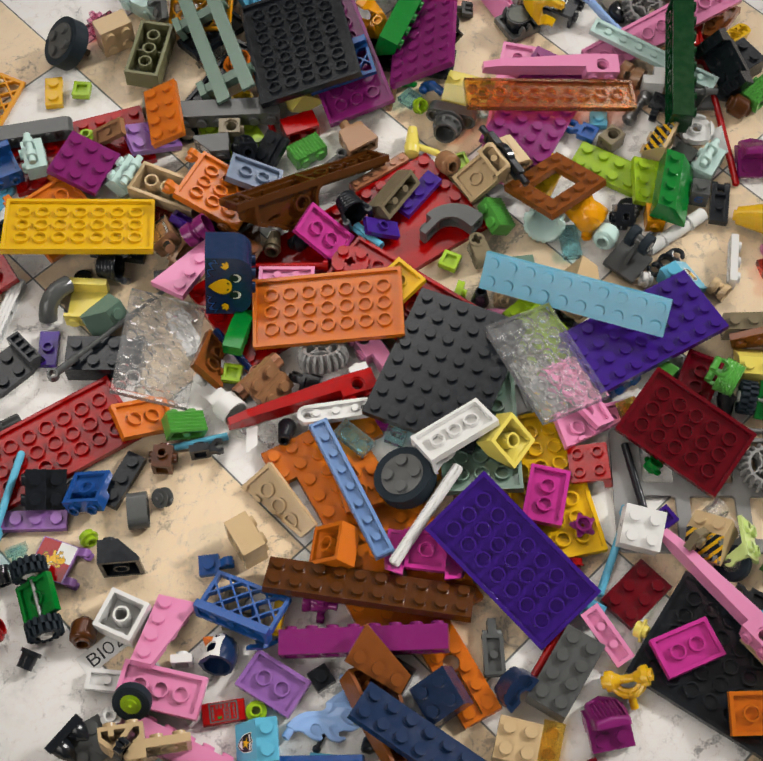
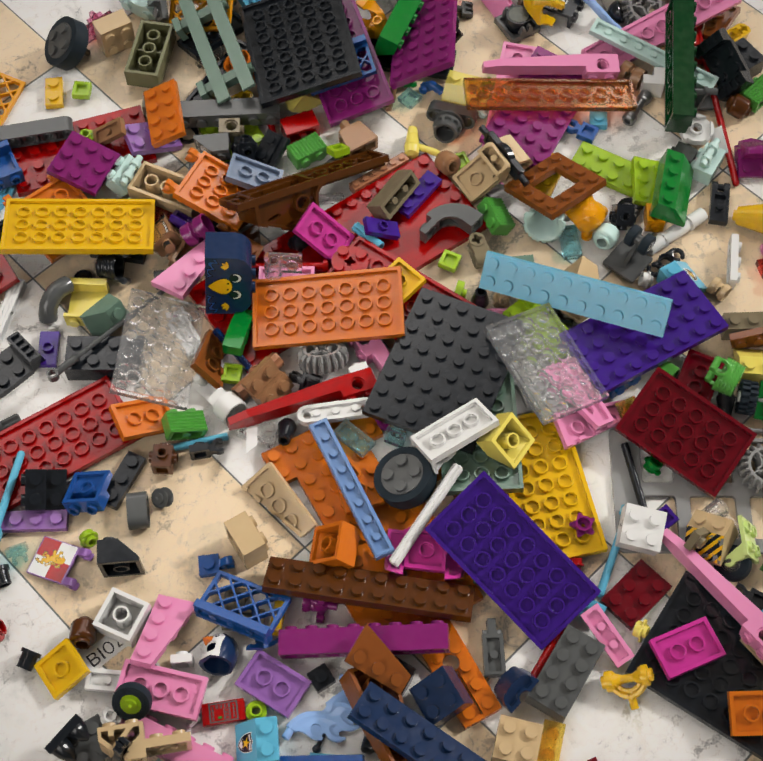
plate [8,554,65,645] -> none
light aqua brick [18,132,49,180] -> none
dark tan cone [263,230,281,258] -> none
black piece [336,190,375,232] -> none
lime plate [412,97,428,114] -> none
dark pink plate [523,463,571,529] -> none
red bracket [567,442,613,488] -> none
magenta piece [580,696,635,754] -> none
dark tan brick [596,124,626,153] -> none
slope [639,122,679,161] -> none
black plate [648,91,665,122] -> none
dark grey brick [688,178,711,207] -> none
none -> yellow plate [34,638,91,700]
none -> clear plate [264,252,303,280]
none -> lime plate [326,142,350,159]

